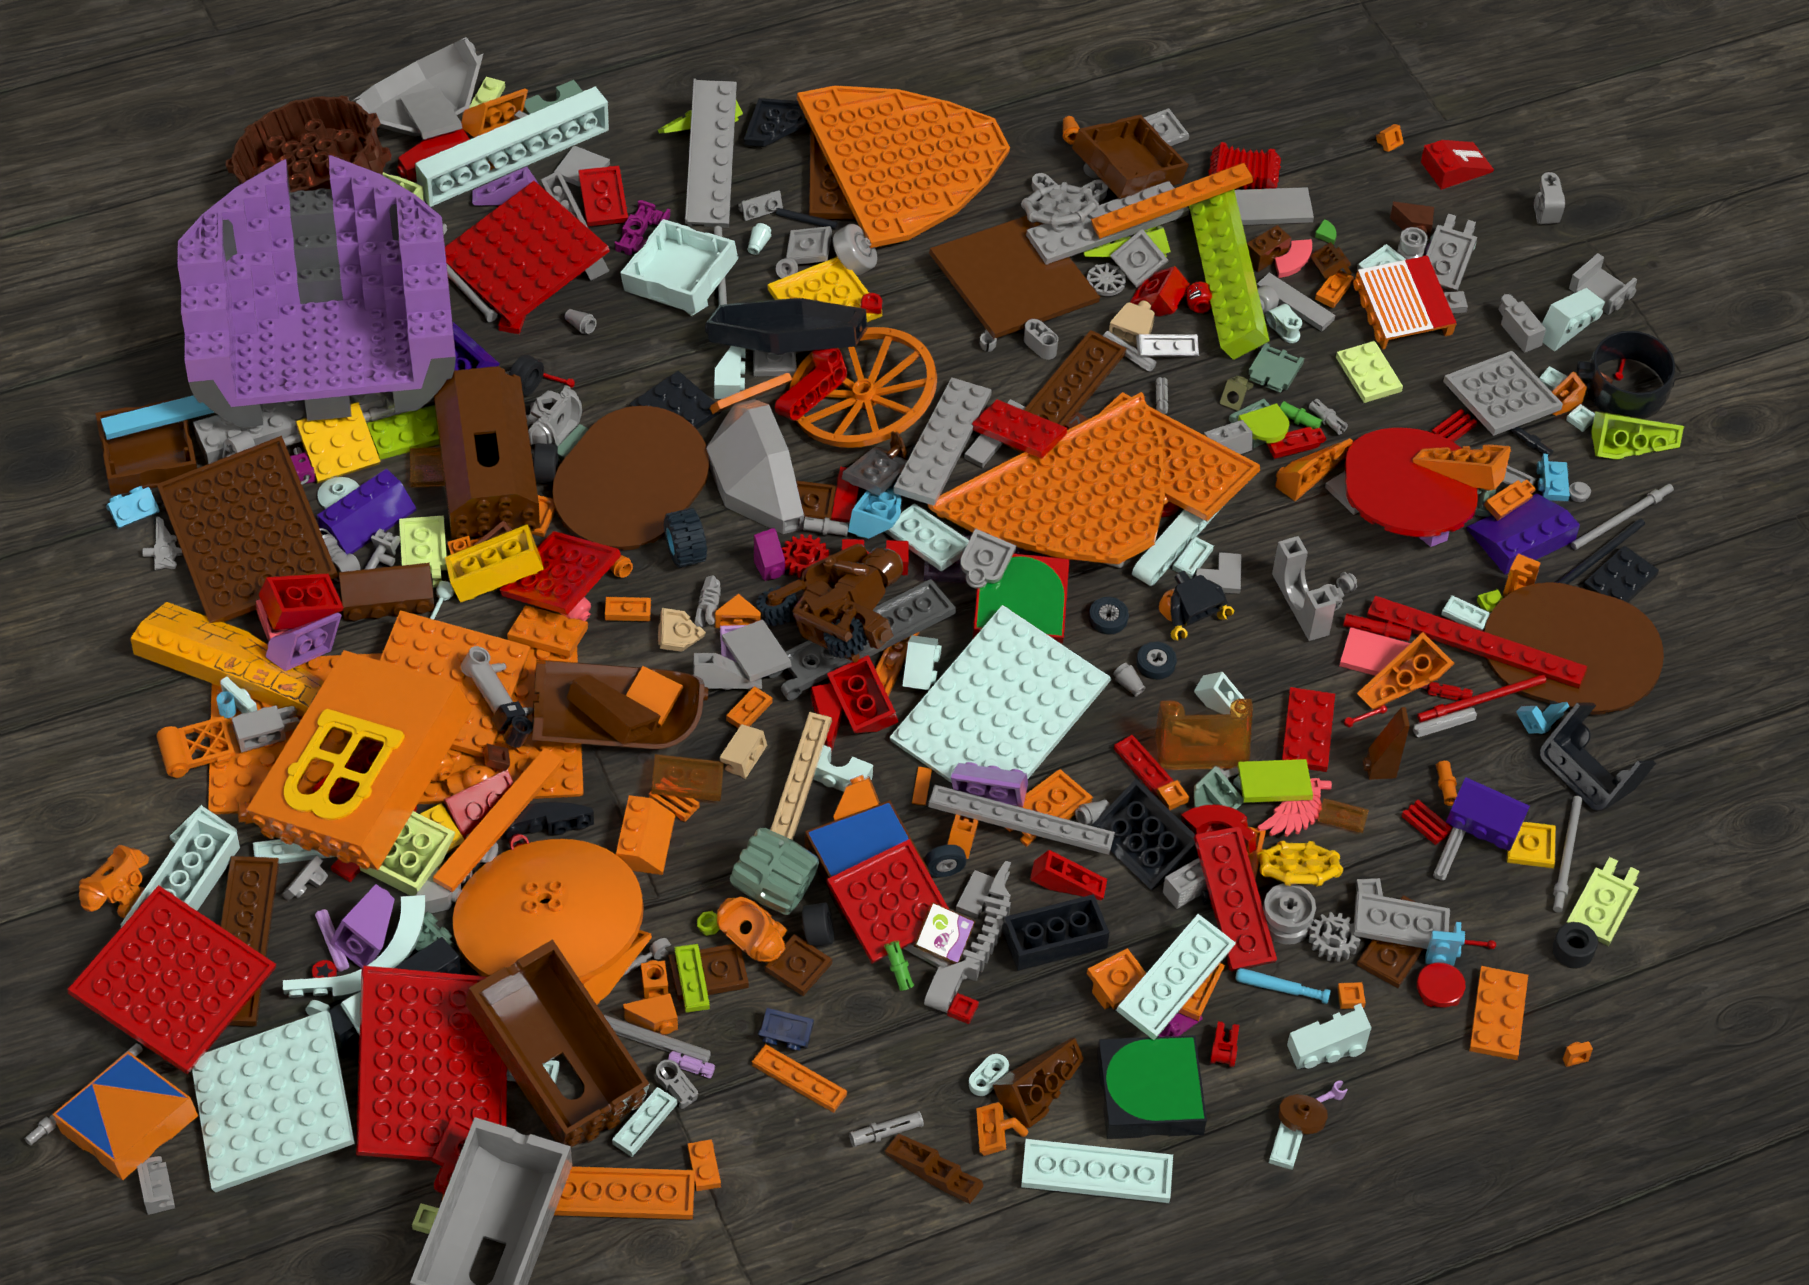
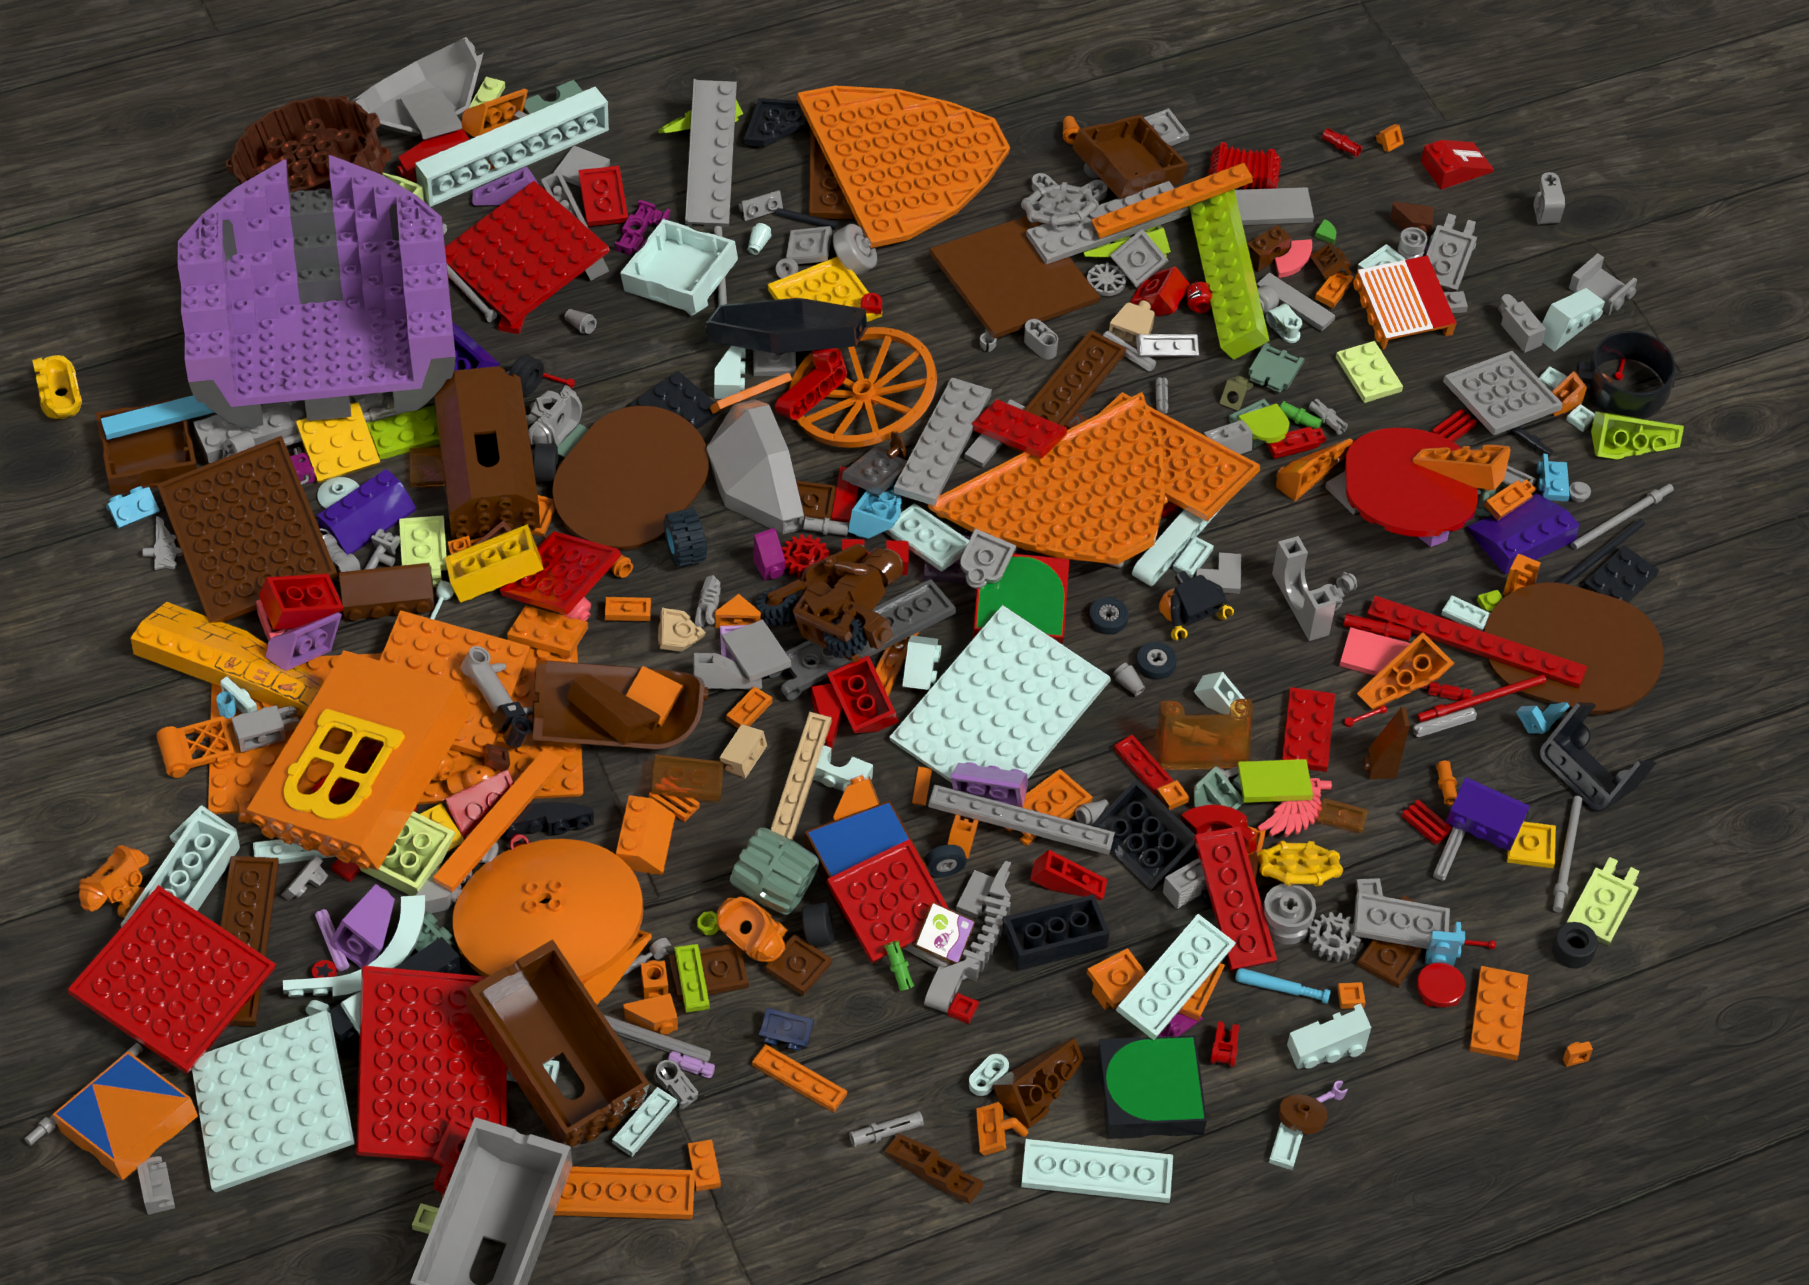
none -> yellow piece [32,355,82,419]
none -> red pin [1322,128,1363,157]

